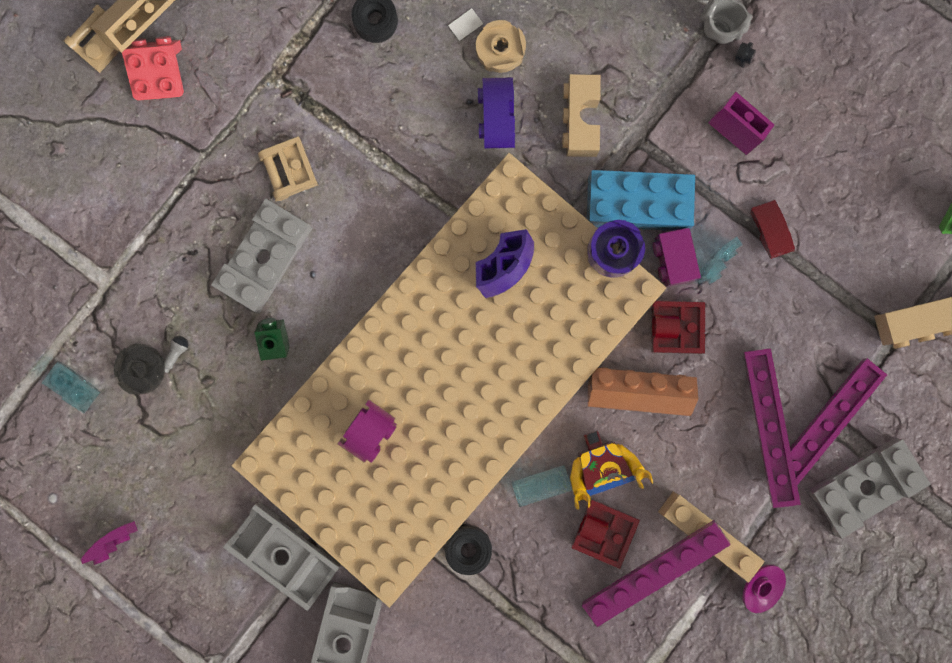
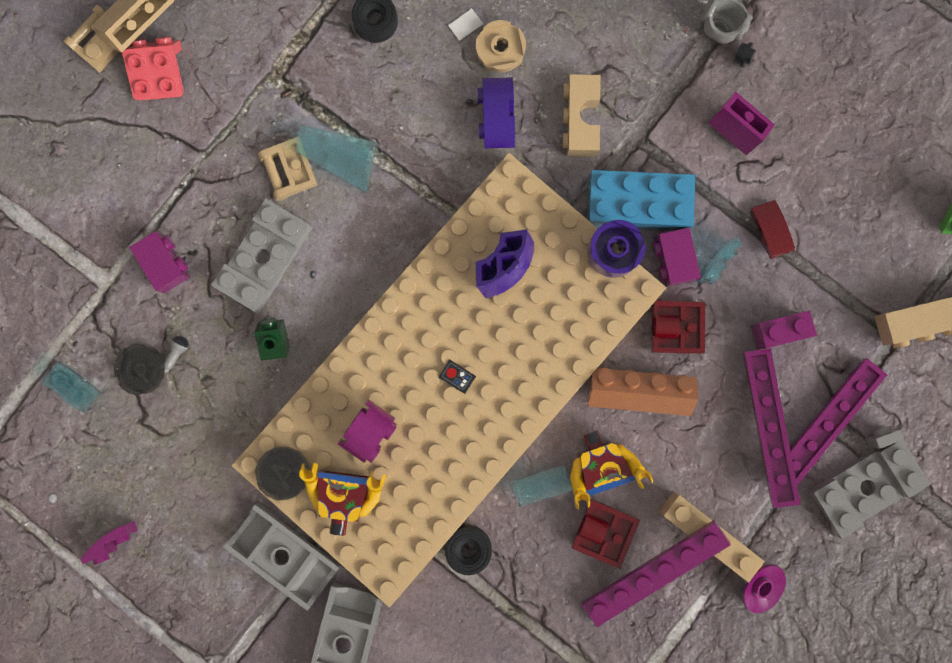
none -> magenta brick [129,231,190,293]
none -> clear smoke tile [255,447,310,500]
none -> clear light blue wing [296,125,376,193]
none -> torso [299,463,386,536]
none -> black sticker [439,359,476,394]
none -> magenta brick [750,311,817,350]
none -> light grey plate [865,426,904,449]

